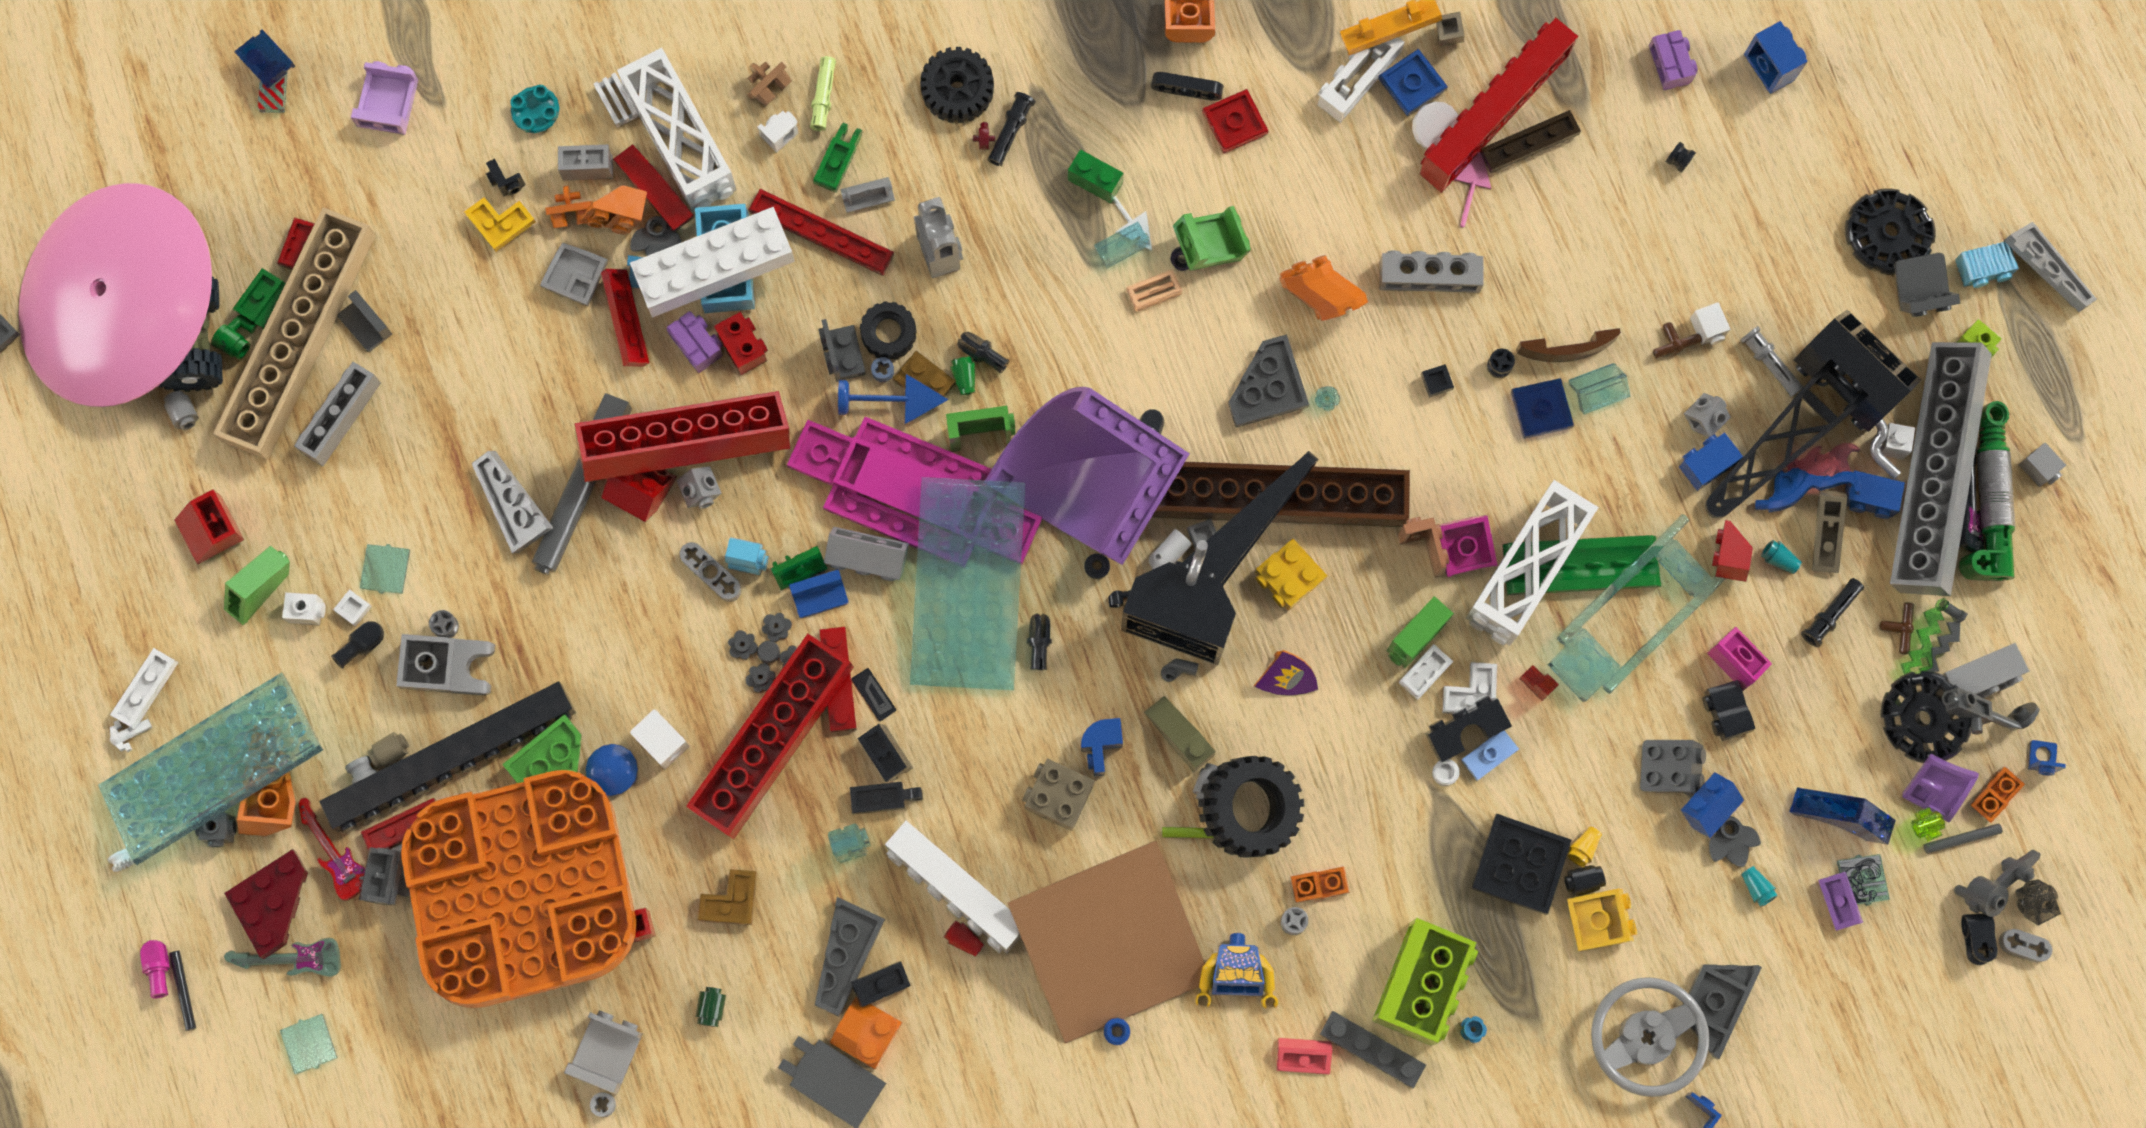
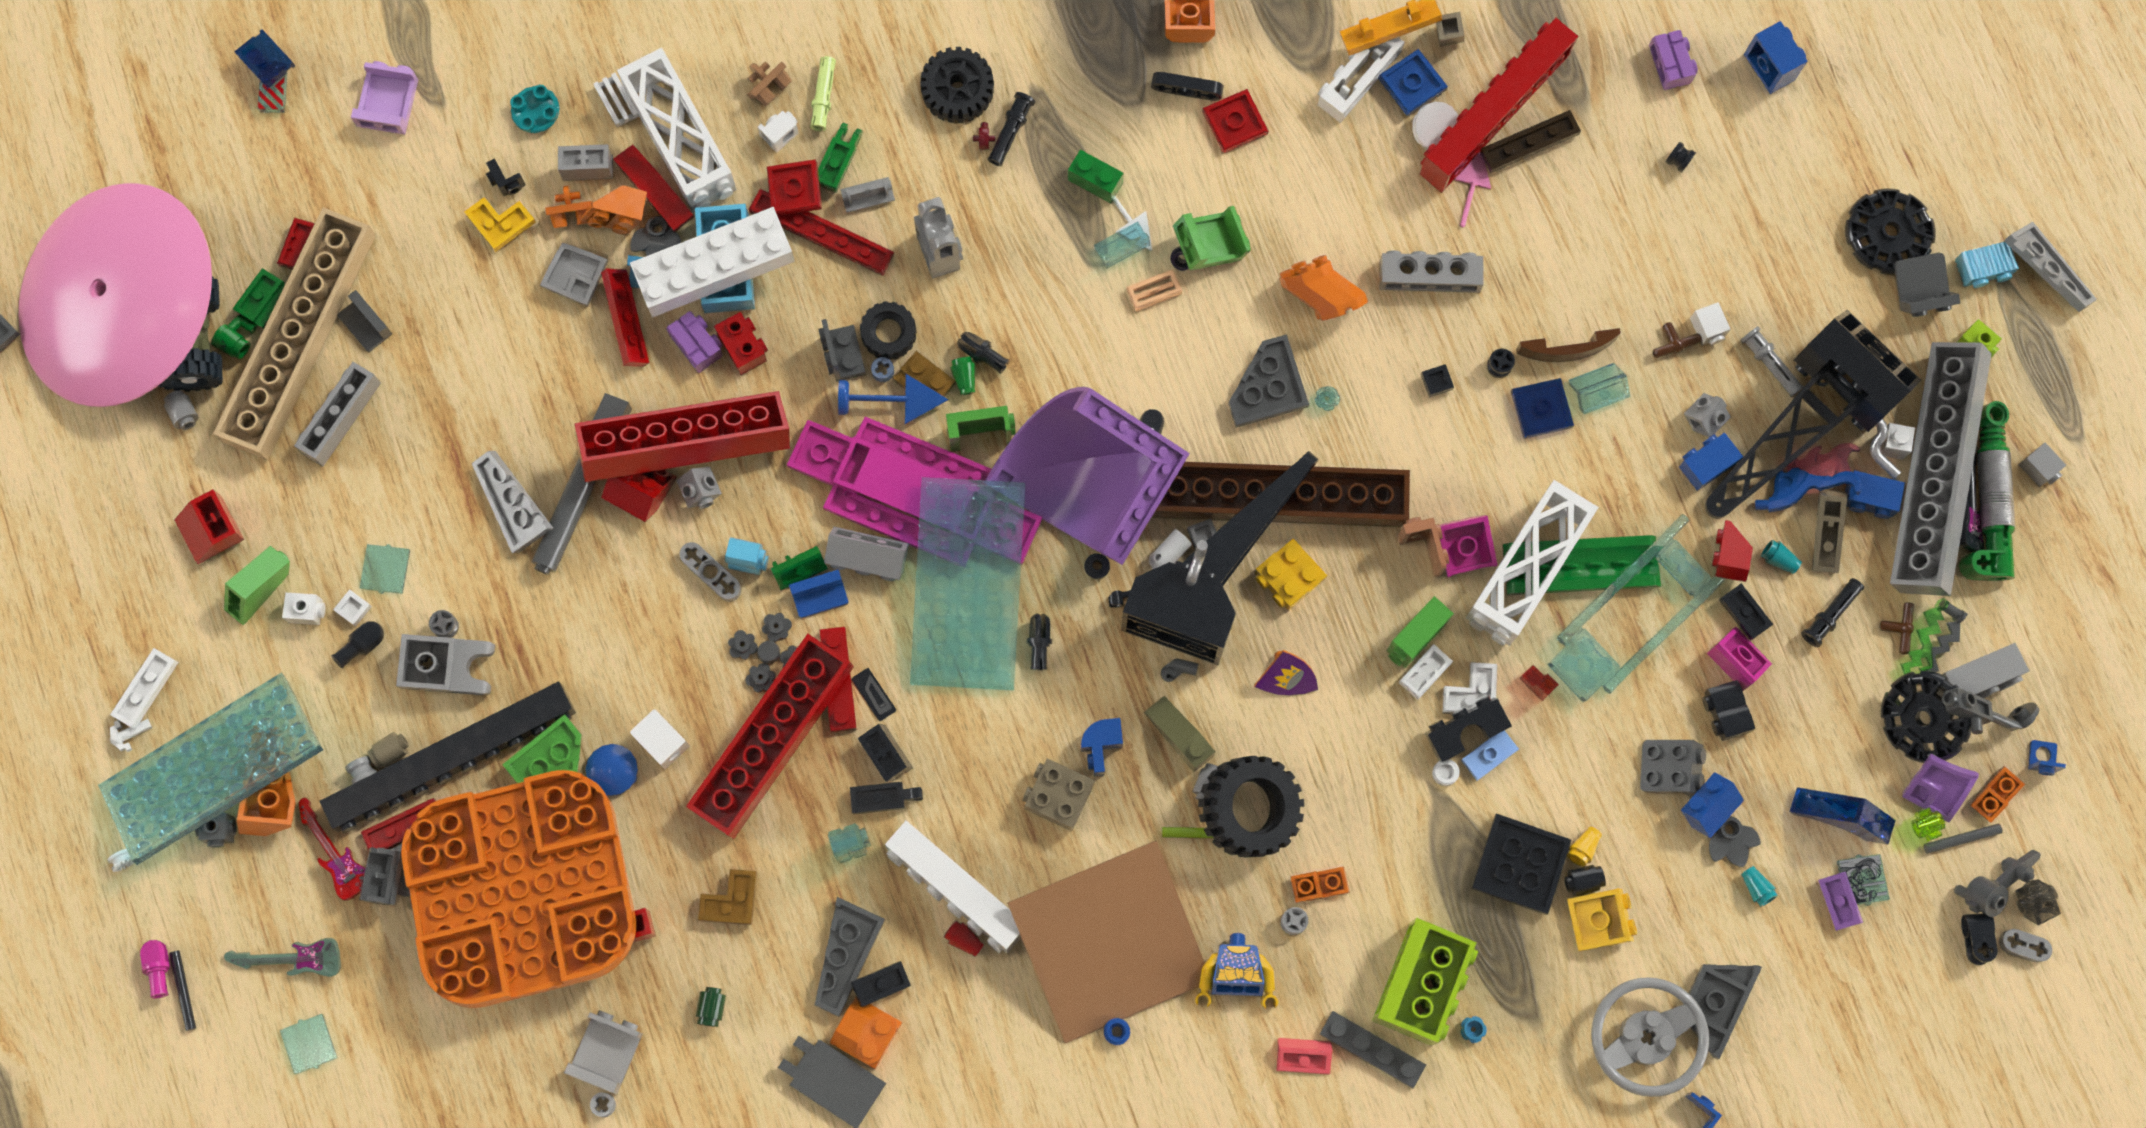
dark red plate [224,849,308,960] -> none
none -> red tile [767,159,822,216]
none -> black plate [1719,583,1773,641]

